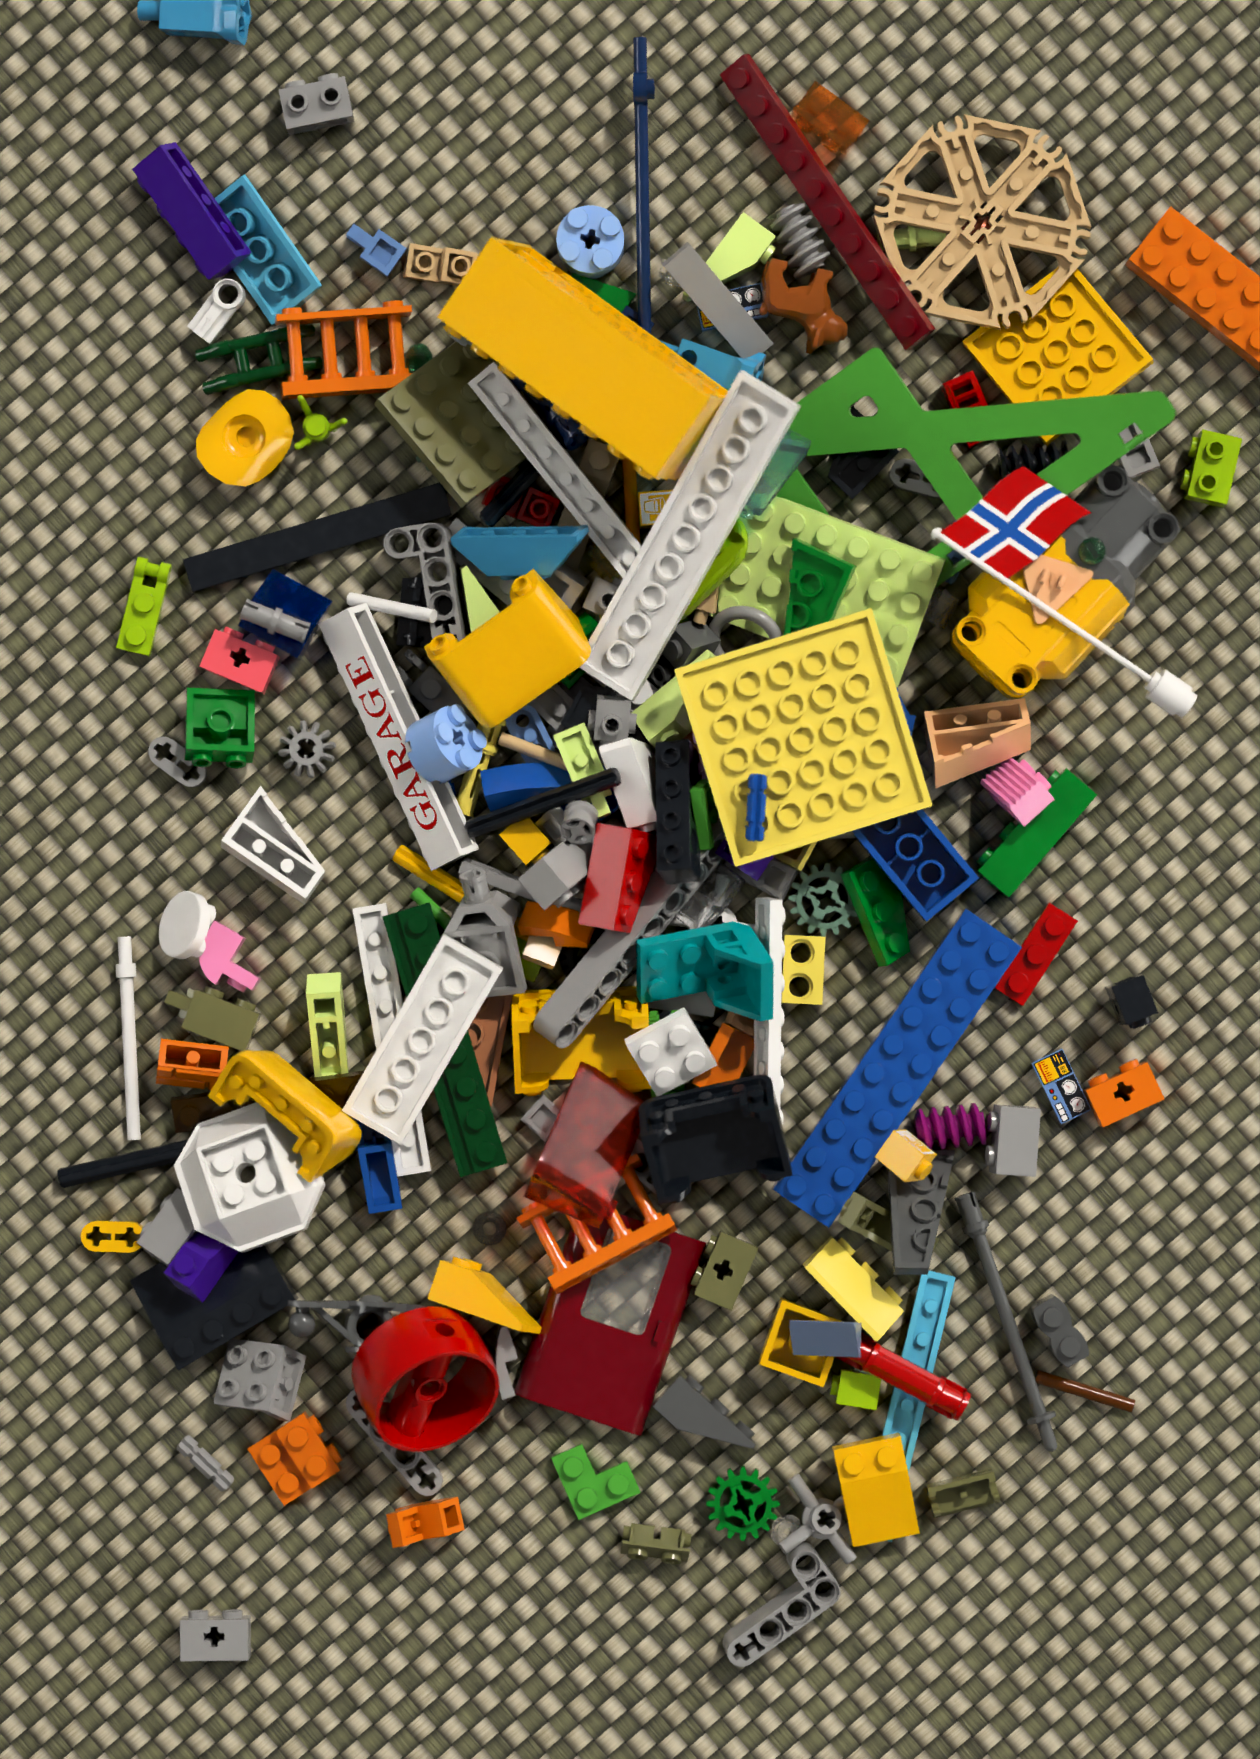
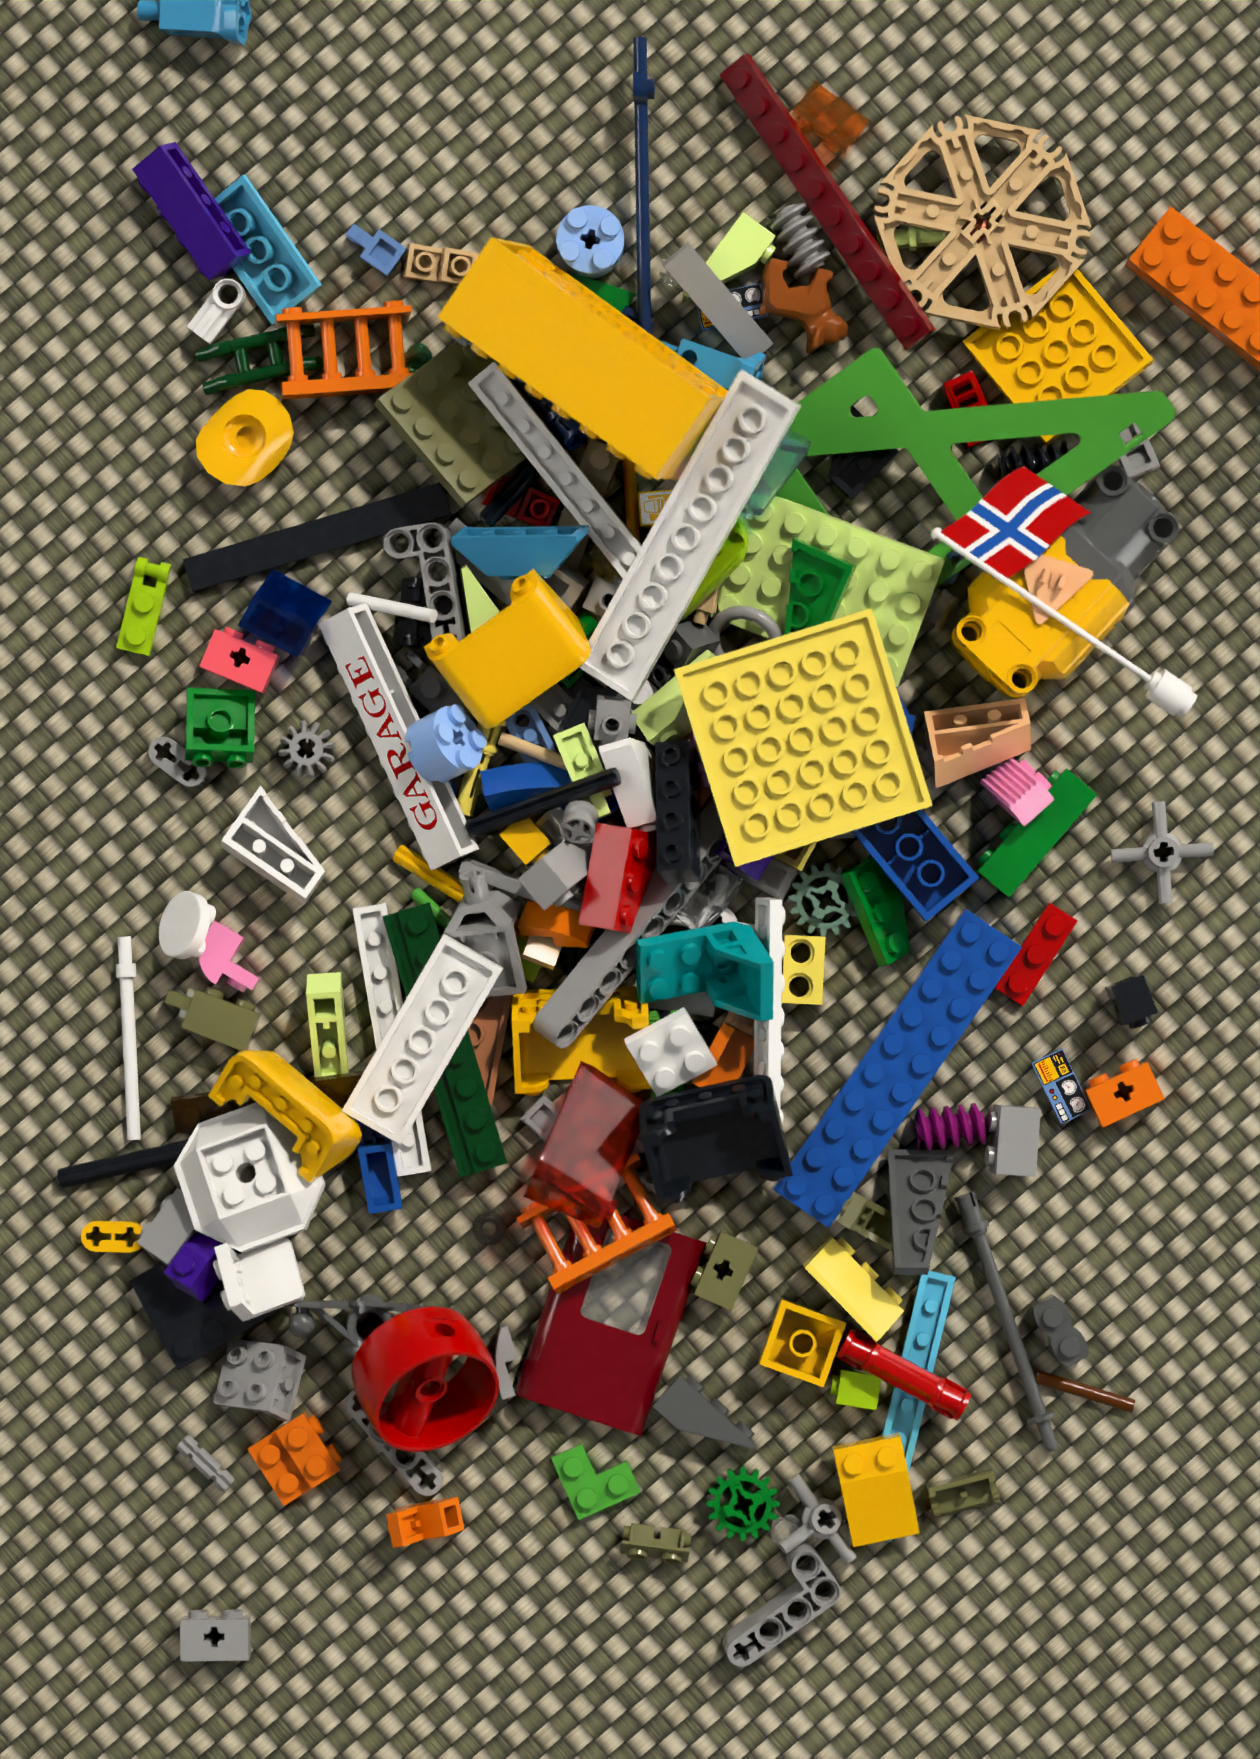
orange brick [156,1039,229,1090] -> none
light grey pin [239,598,311,643] -> none
light grey brick [278,73,355,135] -> none
lime plant [294,395,347,450] -> none
yellow slope [427,1256,542,1334] -> none
bright green tile [690,779,718,850] -> none
blue axle [745,774,767,841] -> none
sand blue slope [789,1320,862,1357] -> none
yellow brick [875,1129,937,1182] -> none
light grey beam [889,458,940,499] -> none
clear green hinge [1077,537,1106,566] -> none
lime brick [1180,429,1242,508] -> none
none -> white bracket [213,1238,305,1322]
none -> light grey bar [1111,801,1214,904]

